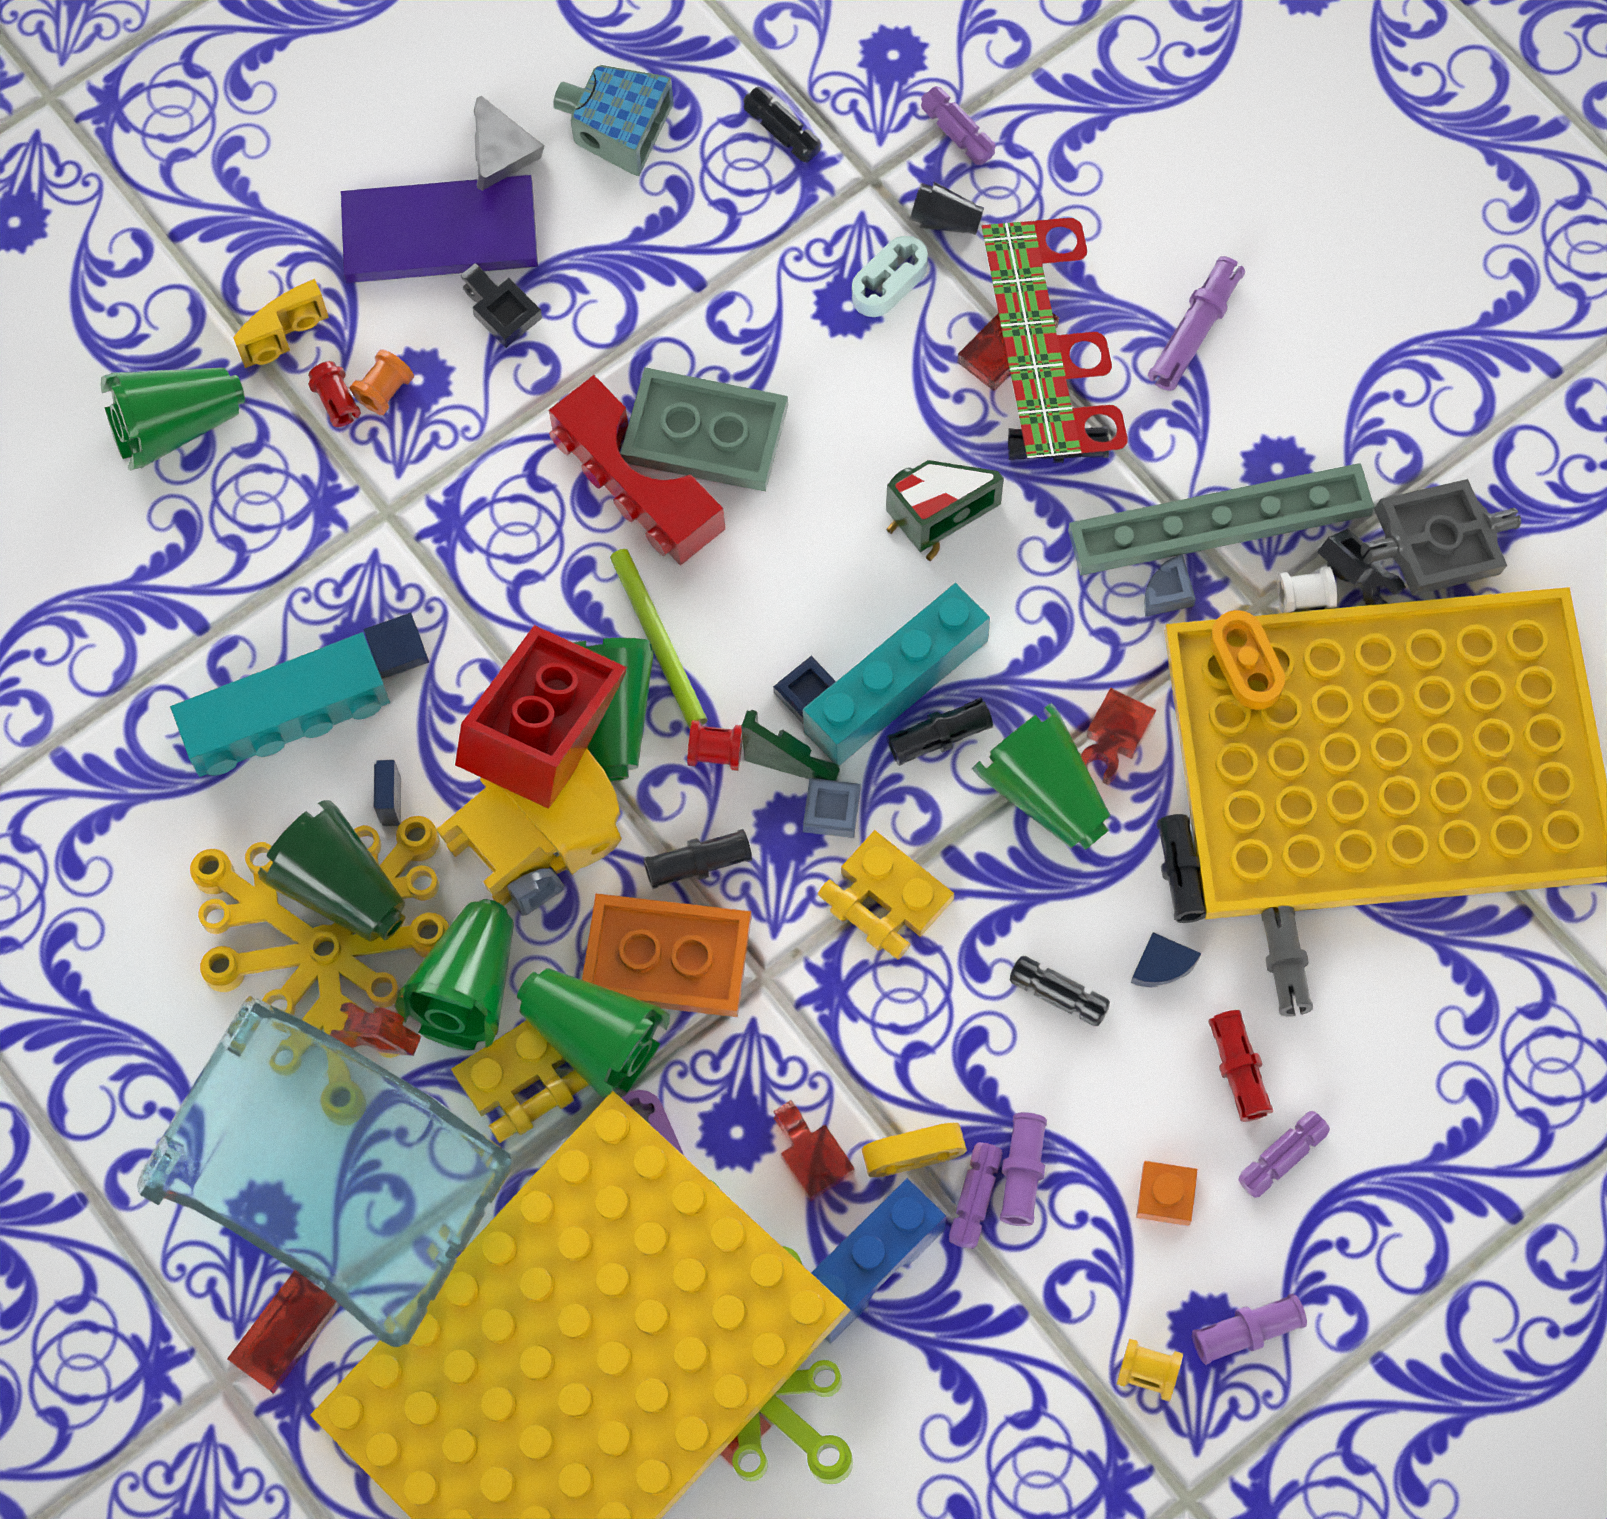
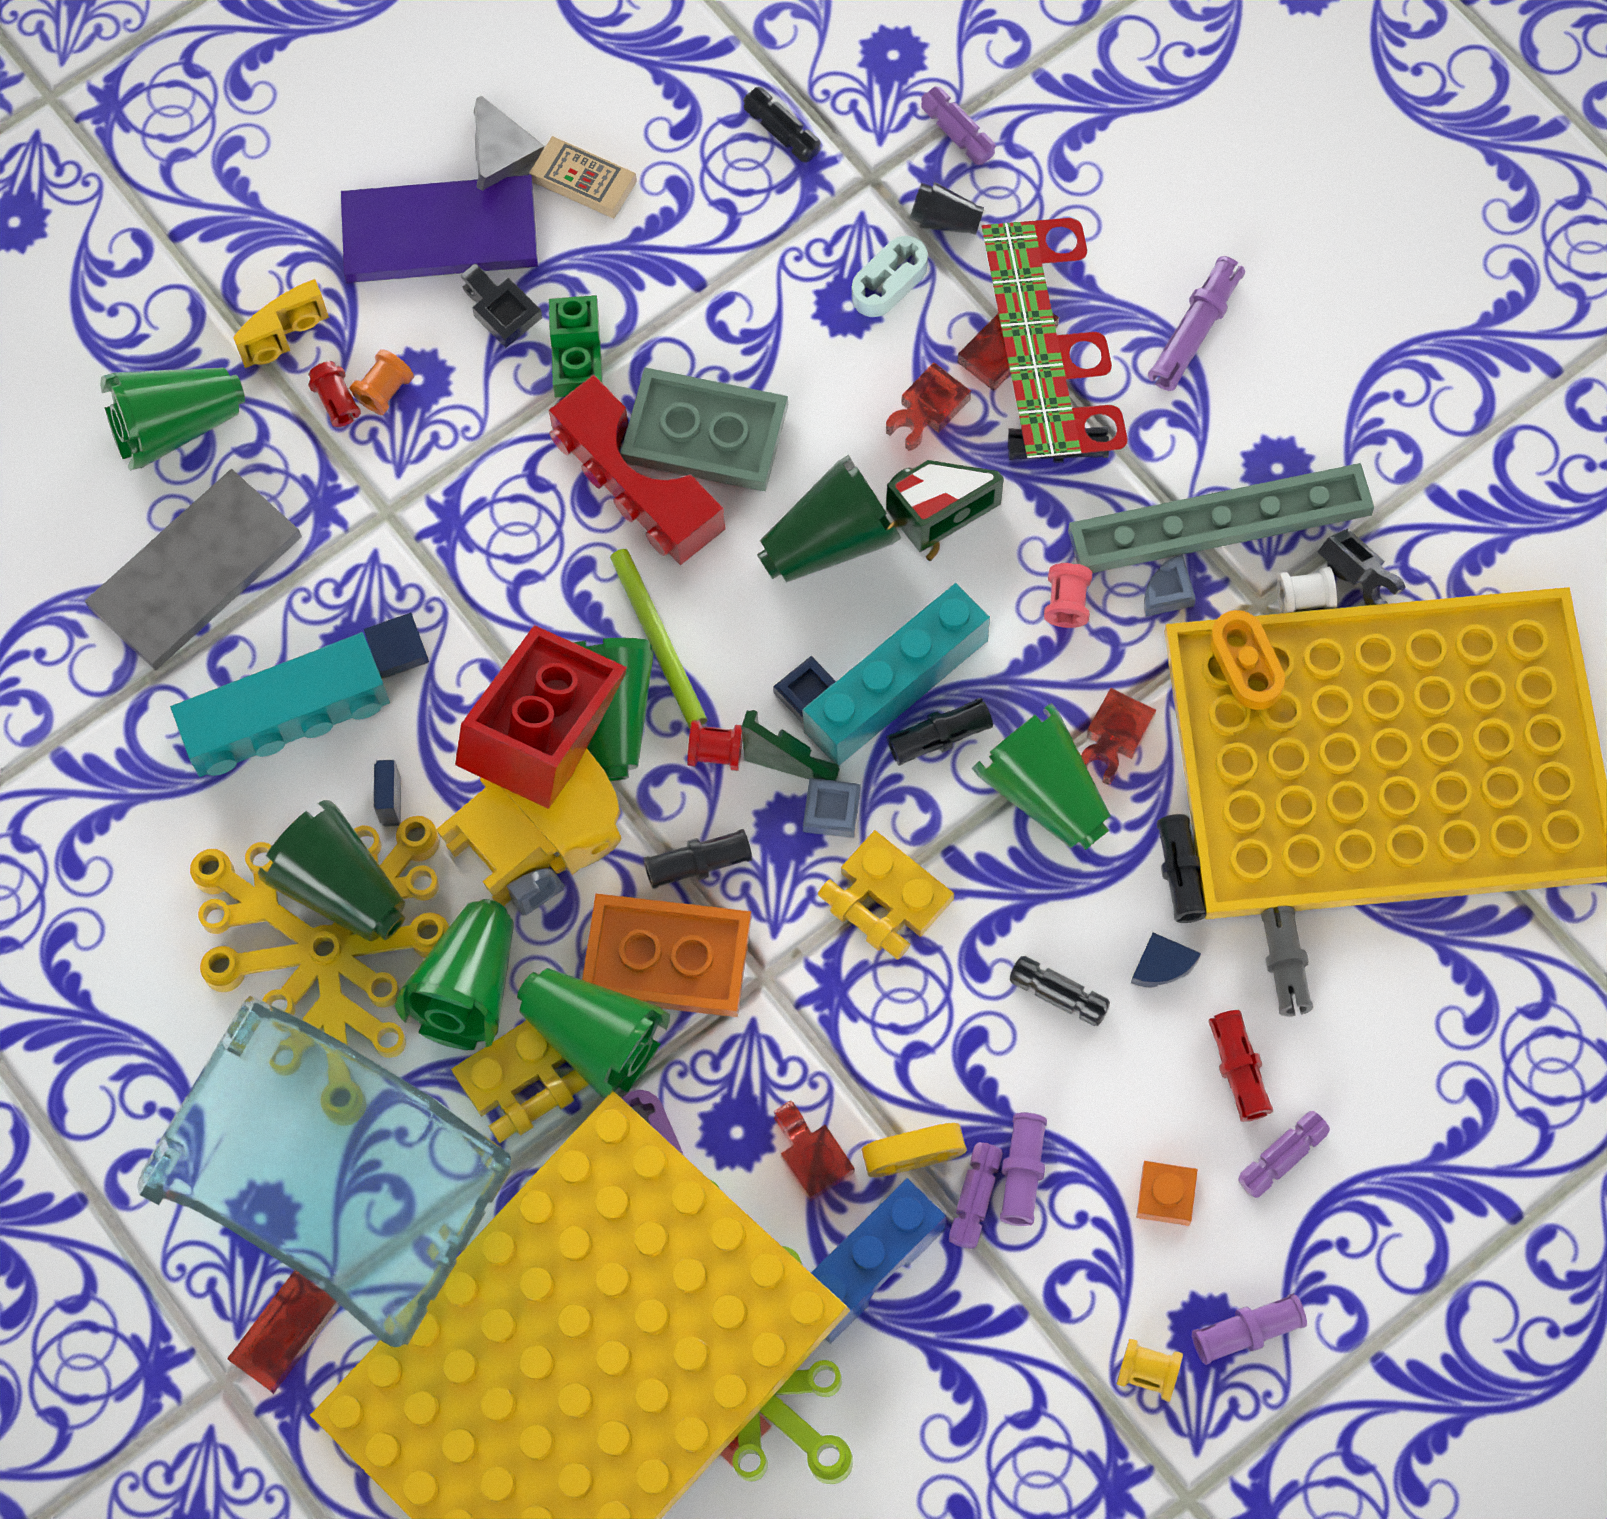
clear red plate [329,1002,422,1056] -> none
torso [553,65,674,176] -> none
dark grey plate [1361,479,1521,596] -> none
none -> flat silver tile [85,468,302,671]
none -> tan tile [529,136,637,219]
none -> green slope [549,295,603,398]
none -> dark green cone [757,454,901,583]
none -> clear red plate [886,362,971,451]
none -> coral bush [1044,563,1092,628]

